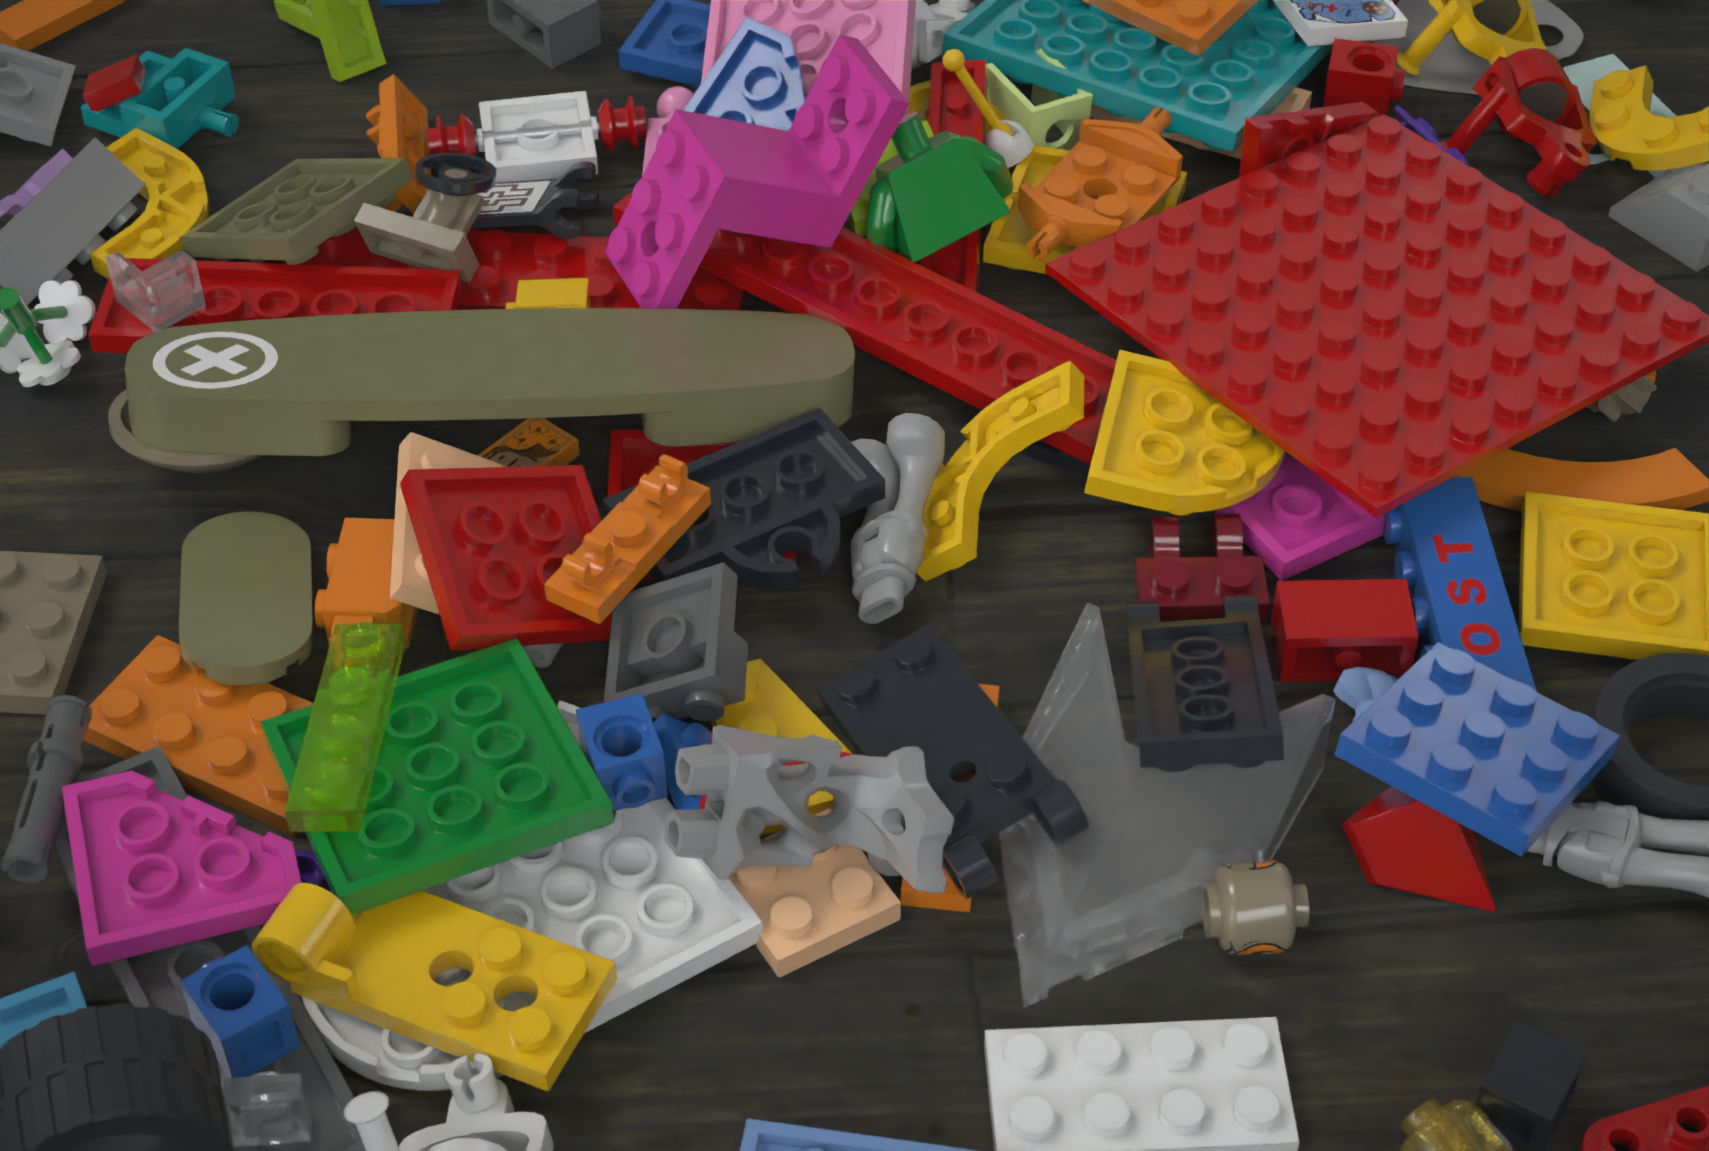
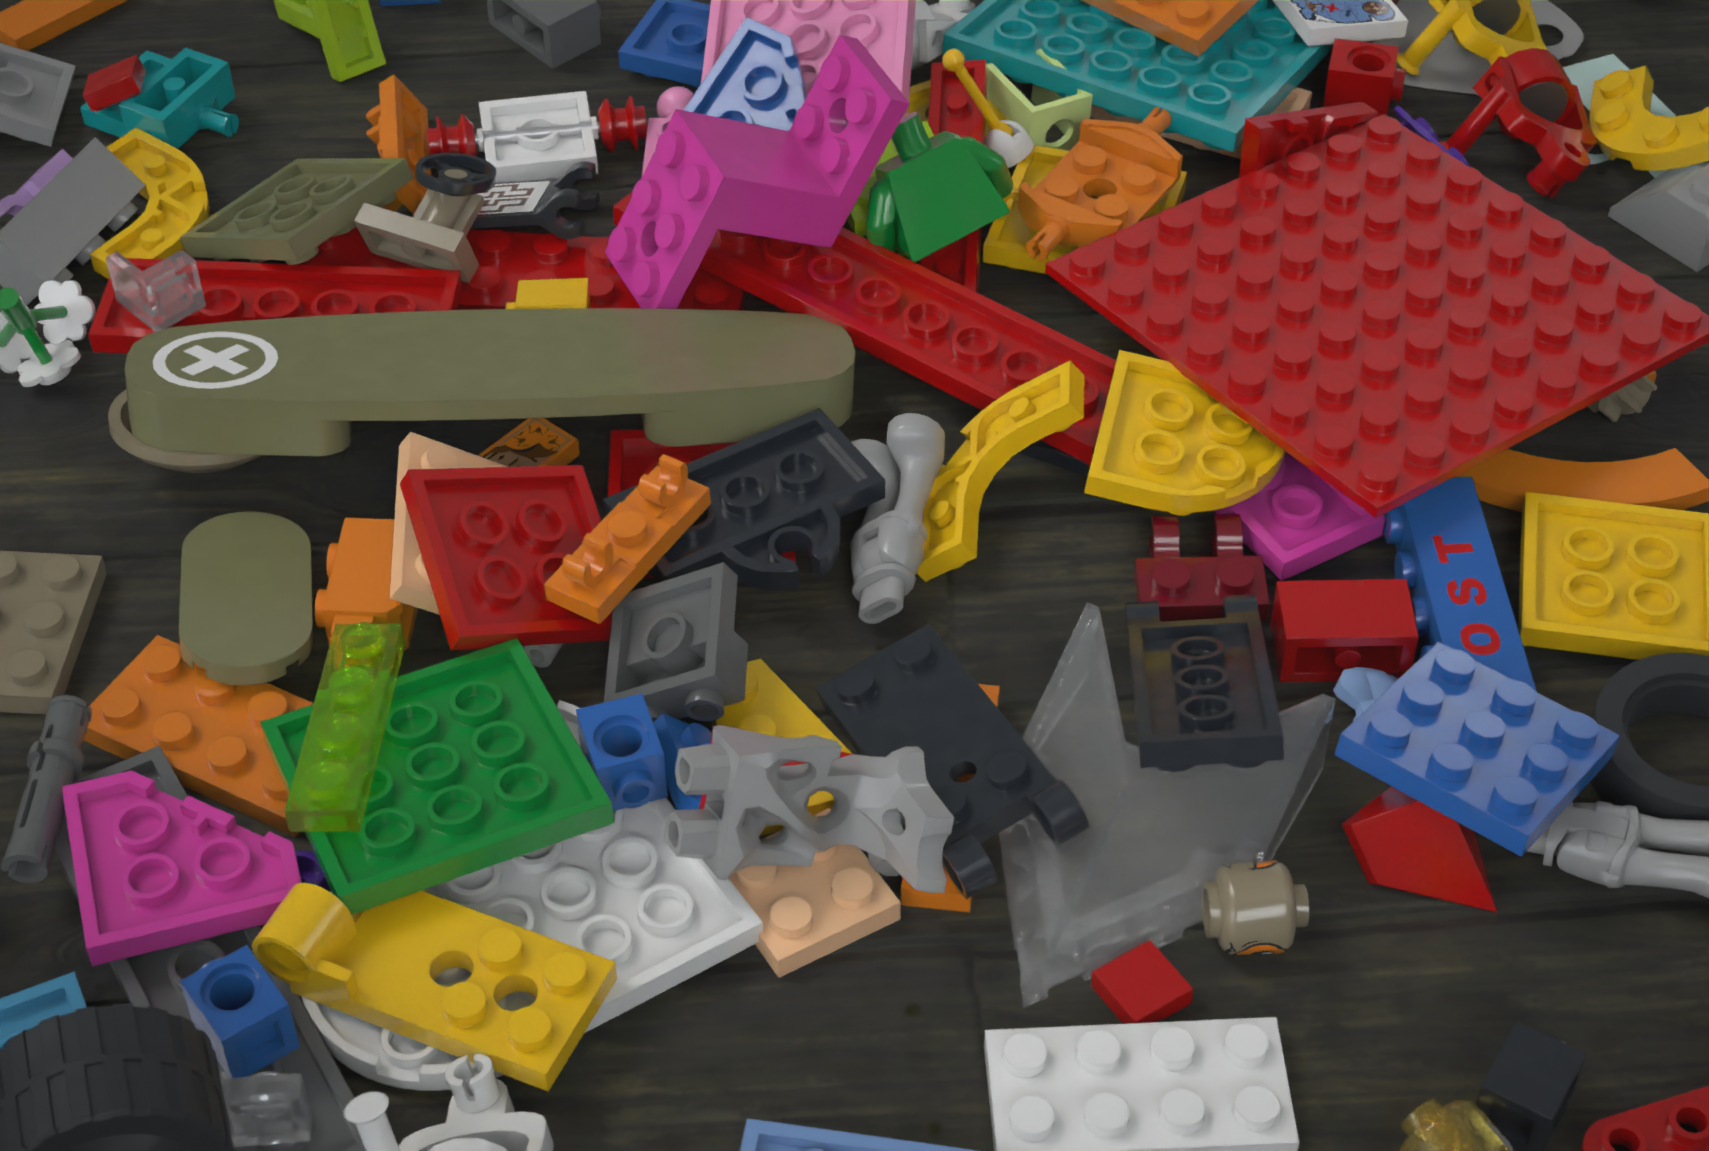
none -> red tile [1091,940,1193,1024]

